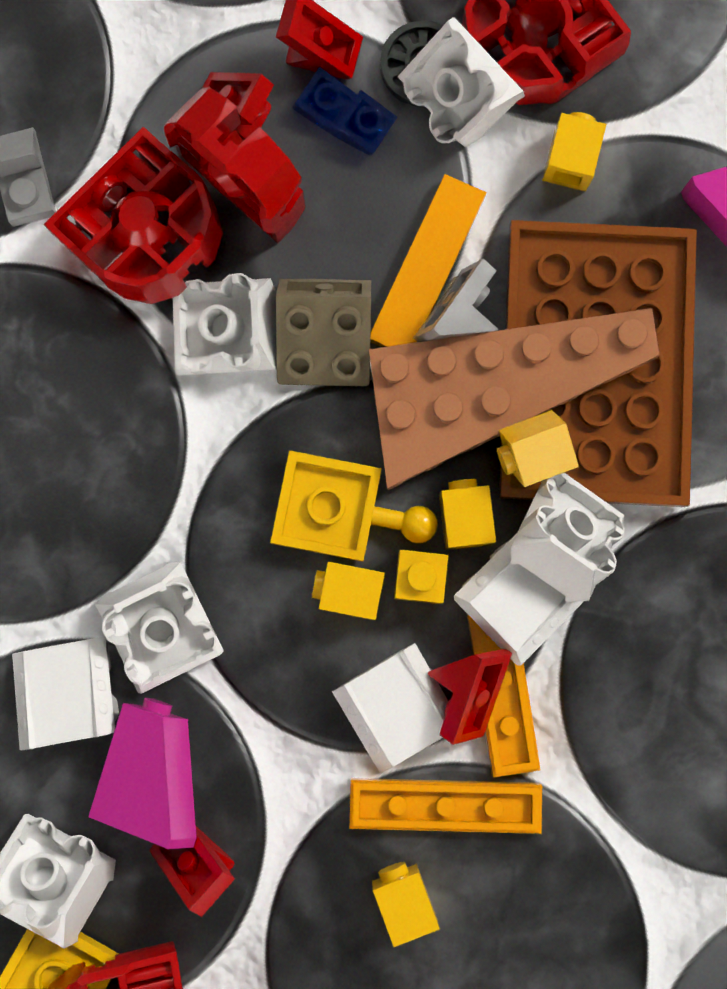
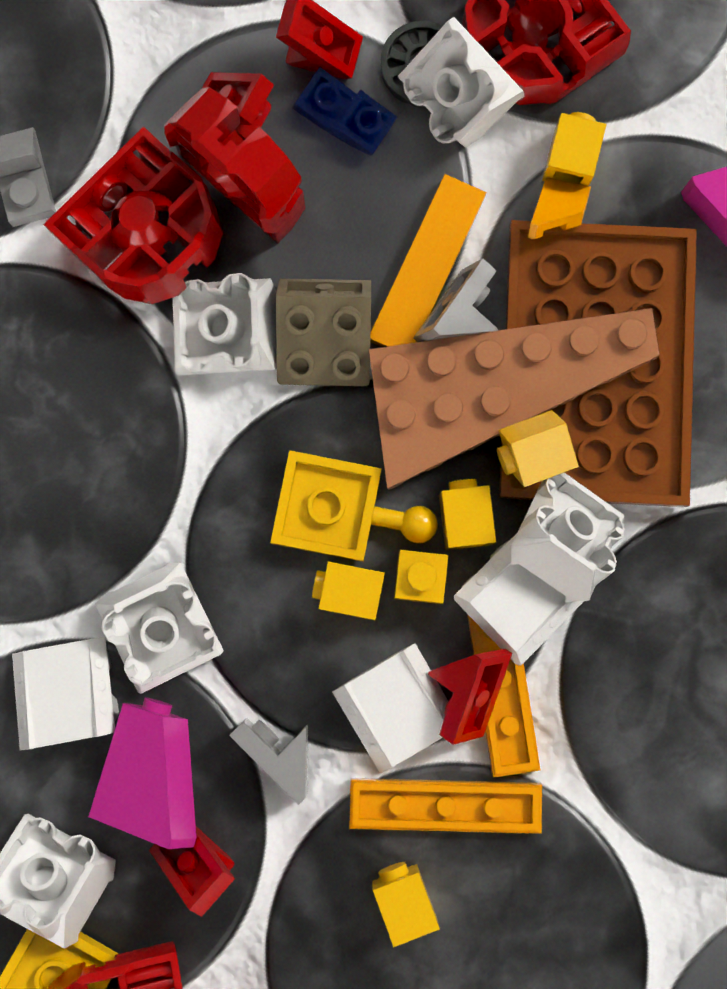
none -> light grey slope [229,718,308,805]
none -> light orange tile [528,178,591,239]

